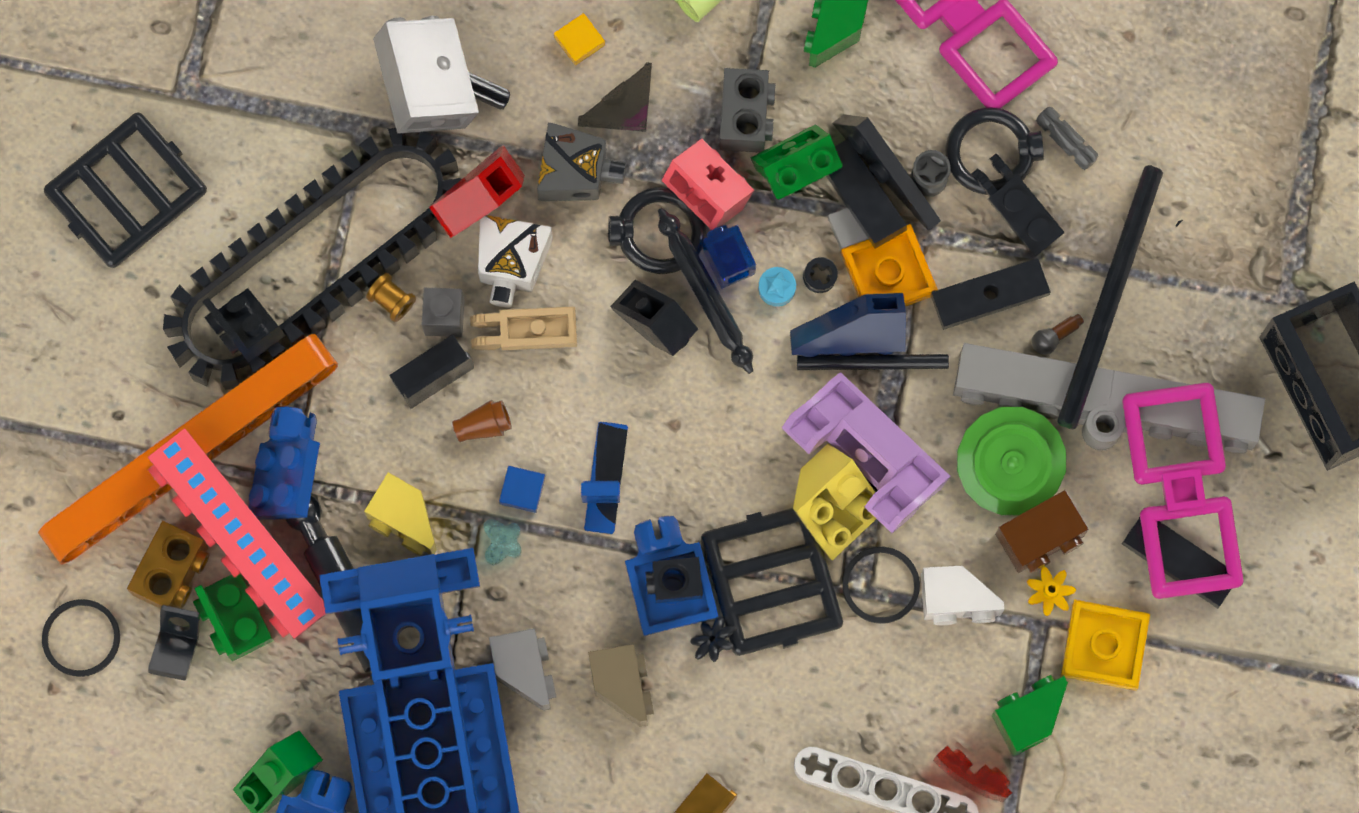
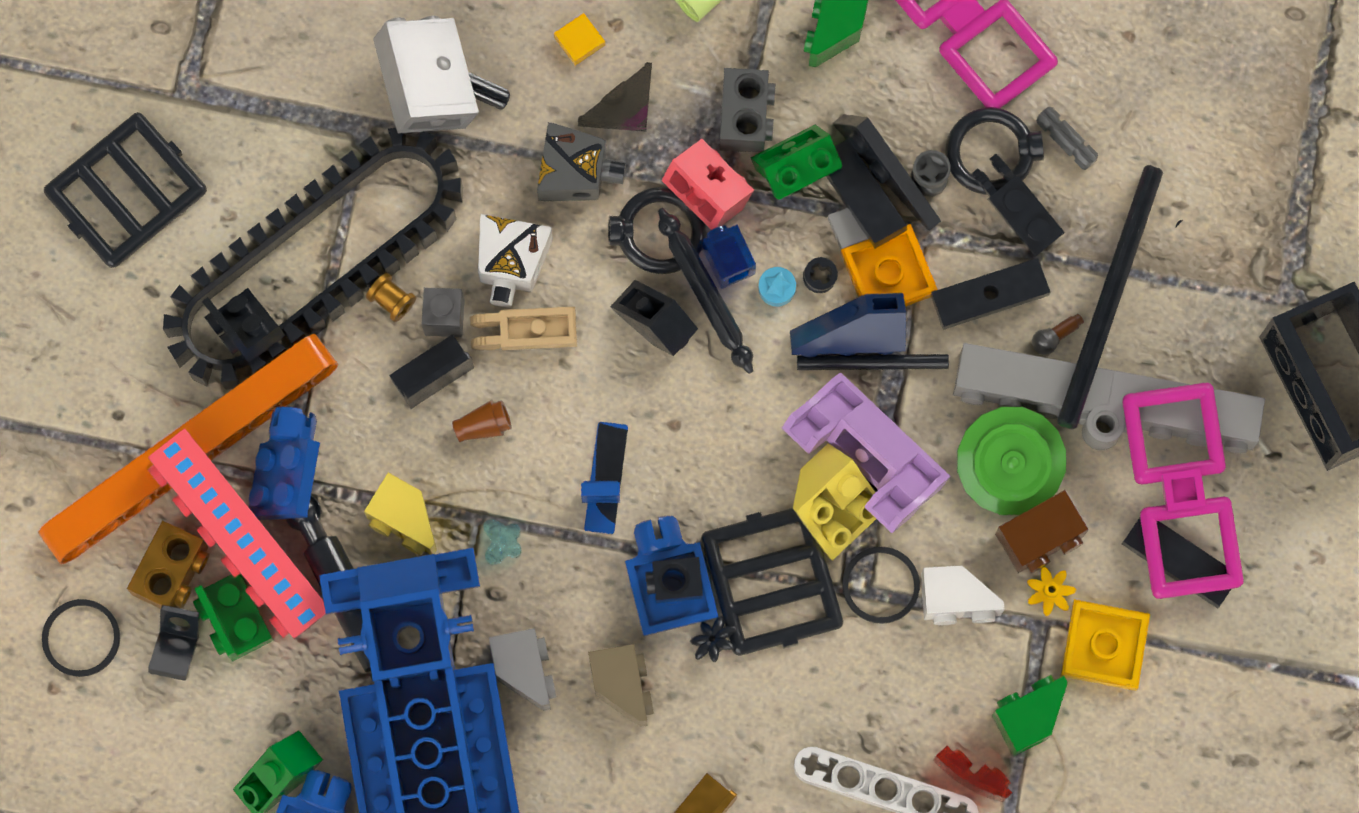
red slope [429,145,525,238] -> none
blue tile [499,466,546,513] -> none

